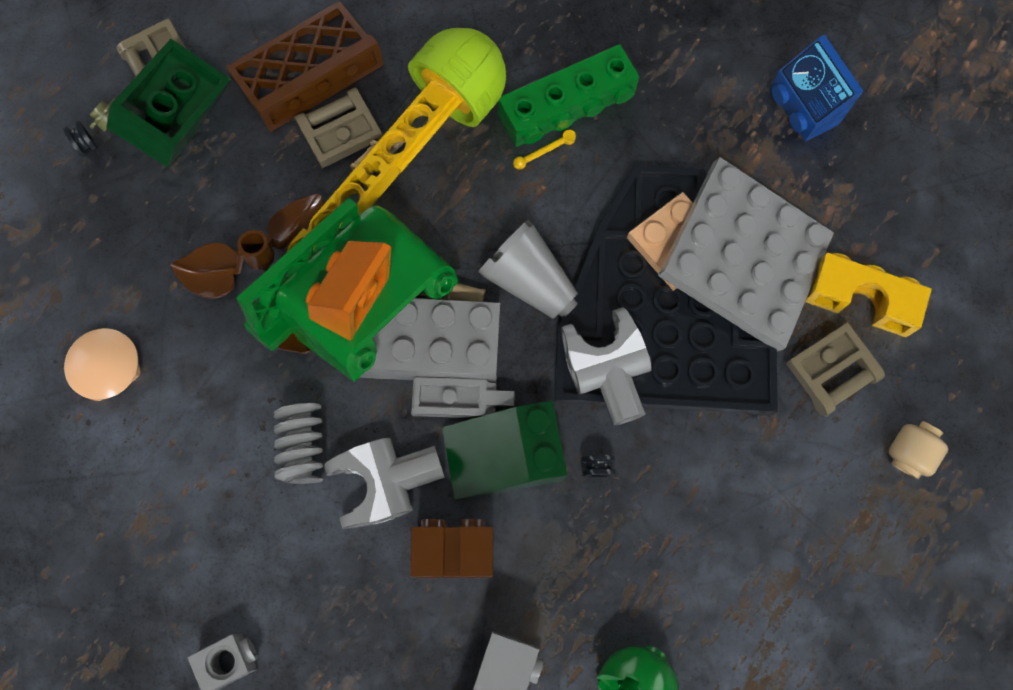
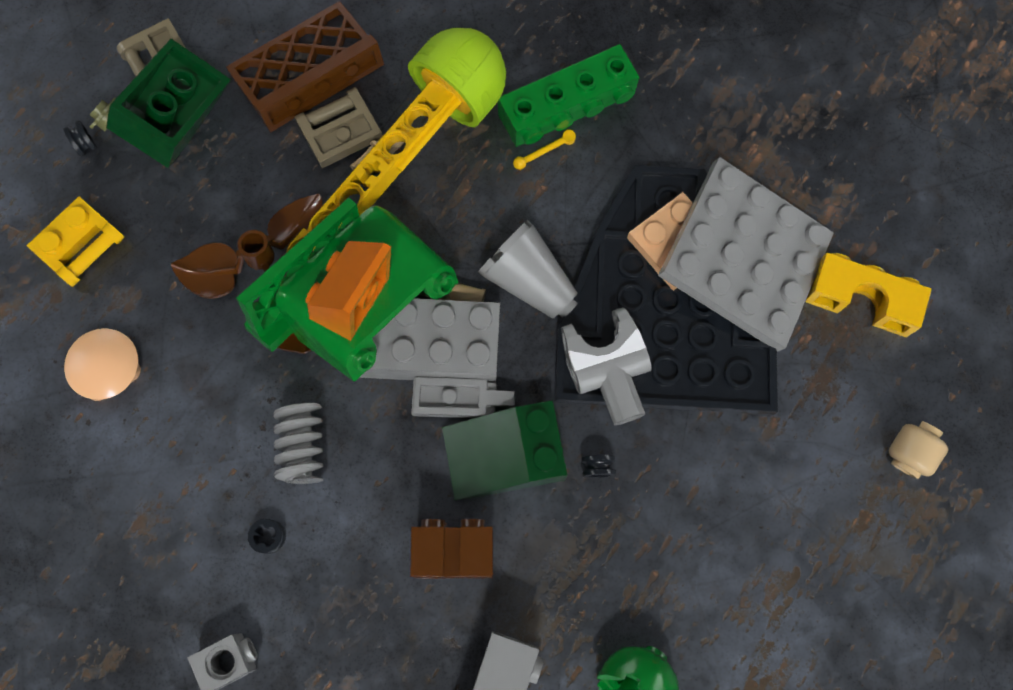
light grey connector [324,438,445,529] -> none
slope [770,35,863,142] -> none
dark tan plate [786,322,885,417] -> none
none -> yellow plate [26,196,125,287]
none -> black bush [248,519,286,554]

